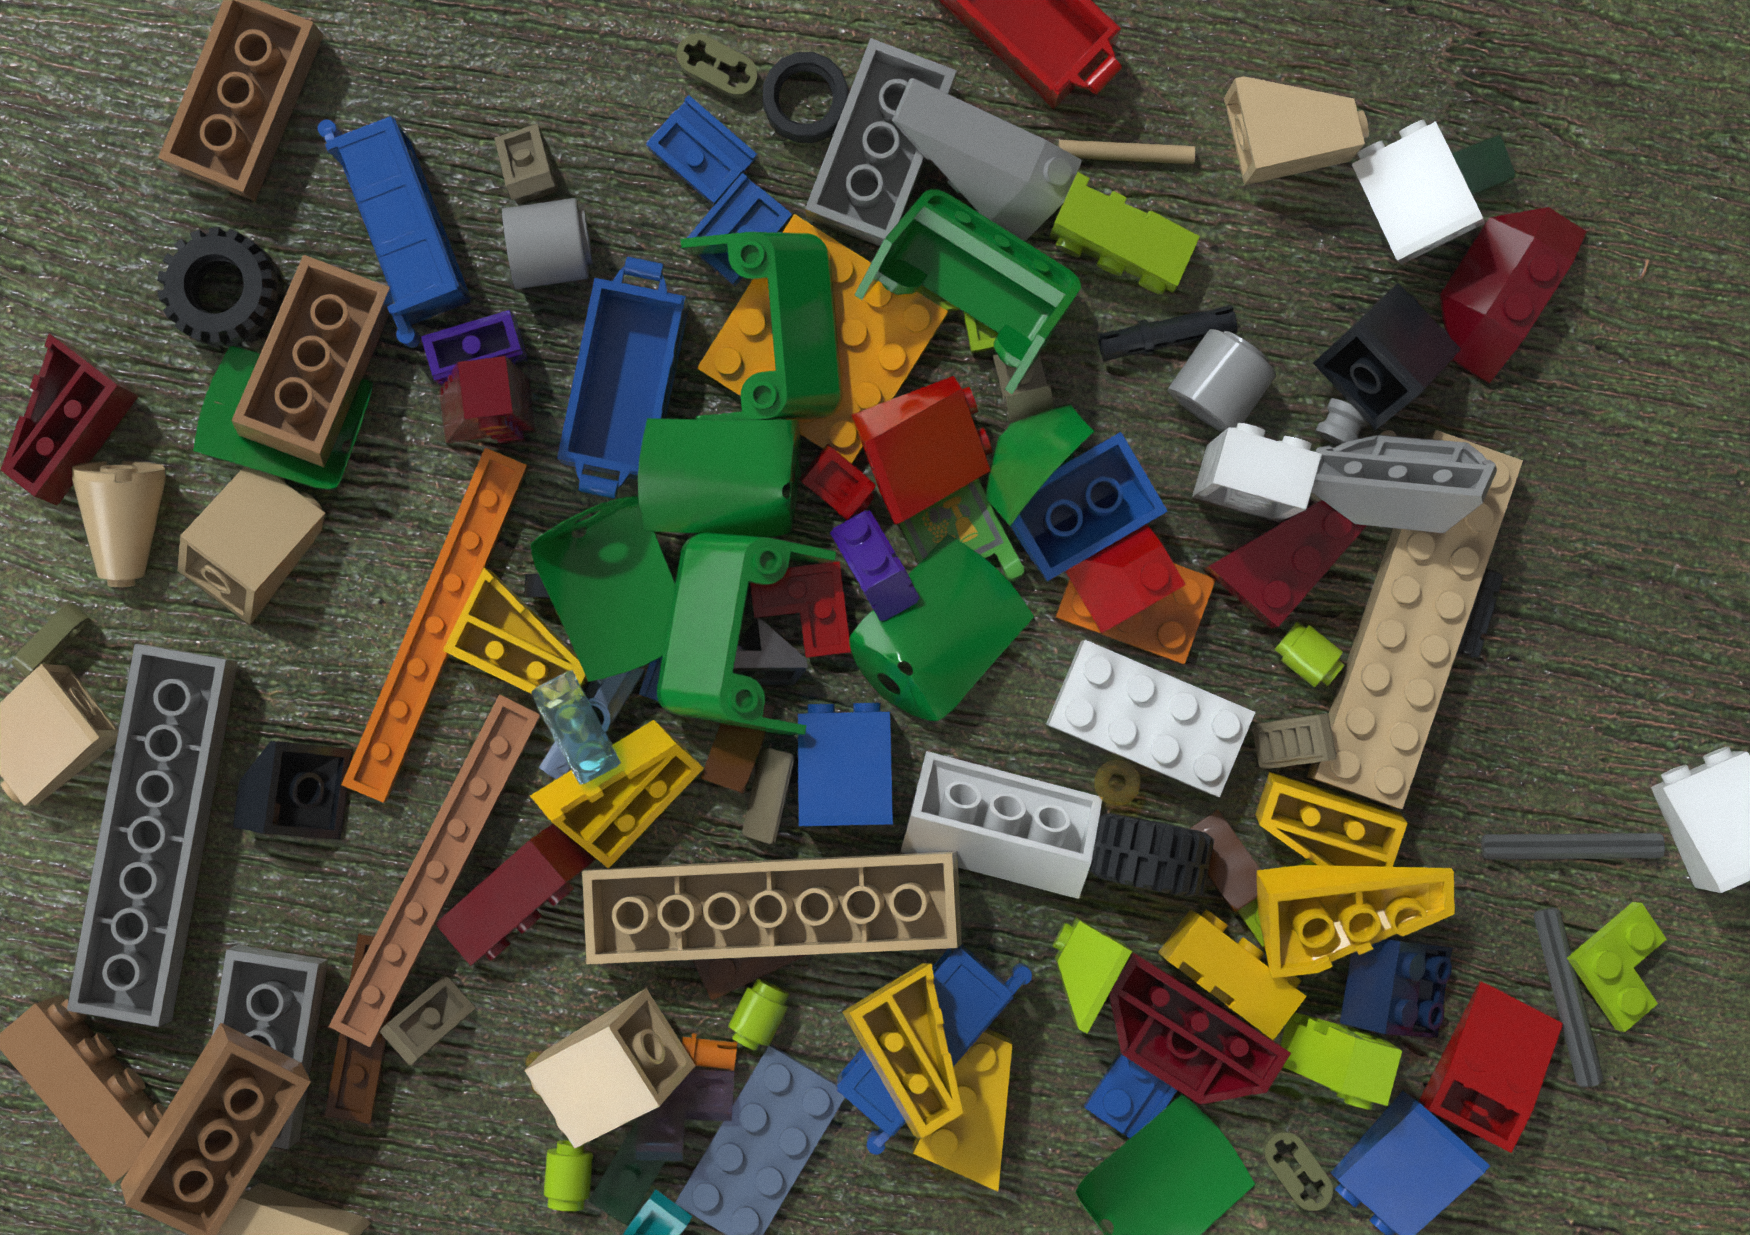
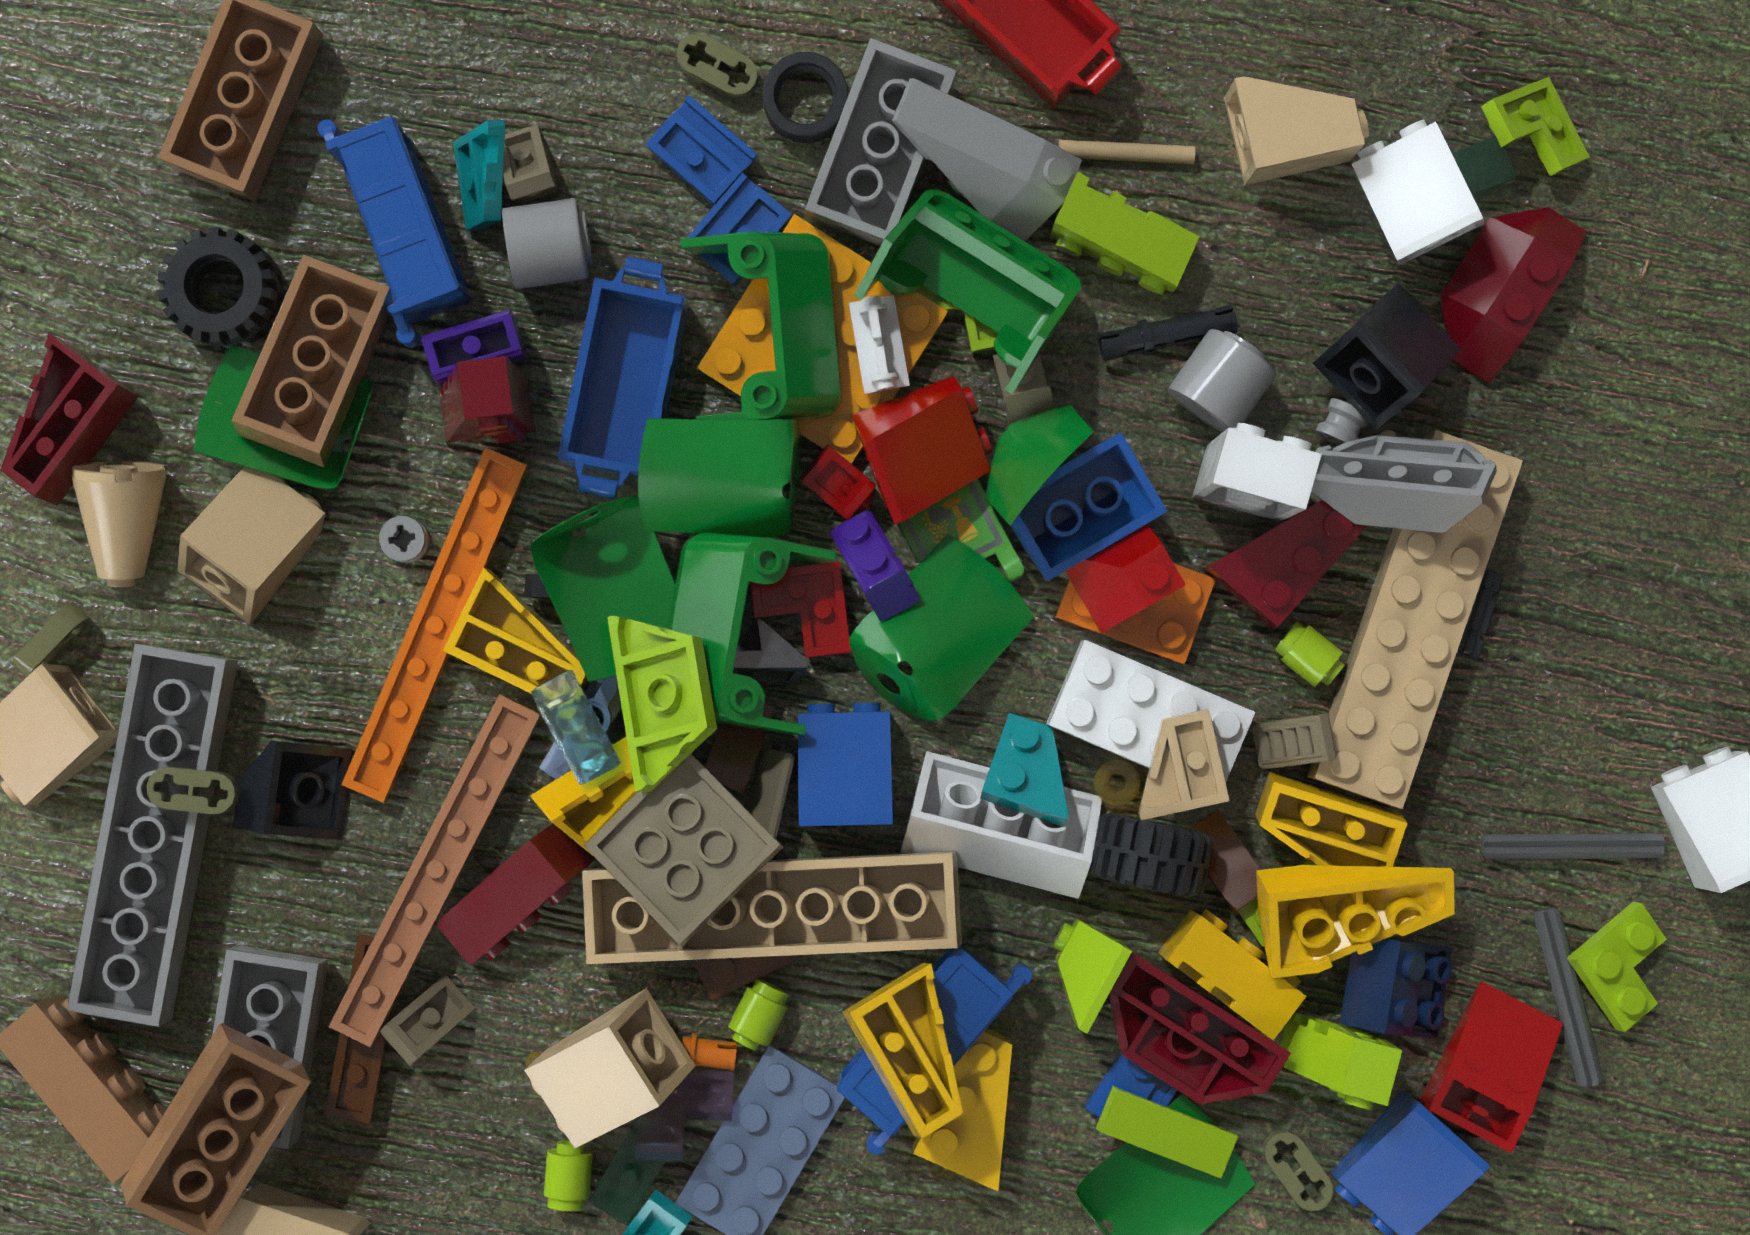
none -> olive beam [147,767,240,814]
none -> light grey wheel [379,516,430,563]
none -> teal wing [453,120,505,231]
none -> dark tan plate [584,754,783,947]
none -> lime wing [607,616,717,793]
none -> white hinge [849,295,910,394]
none -> teal wing [980,713,1068,827]
none -> lime tile [1095,1086,1238,1179]
none -> tan wing [1138,709,1230,820]
none -> lime plate [1481,77,1590,176]

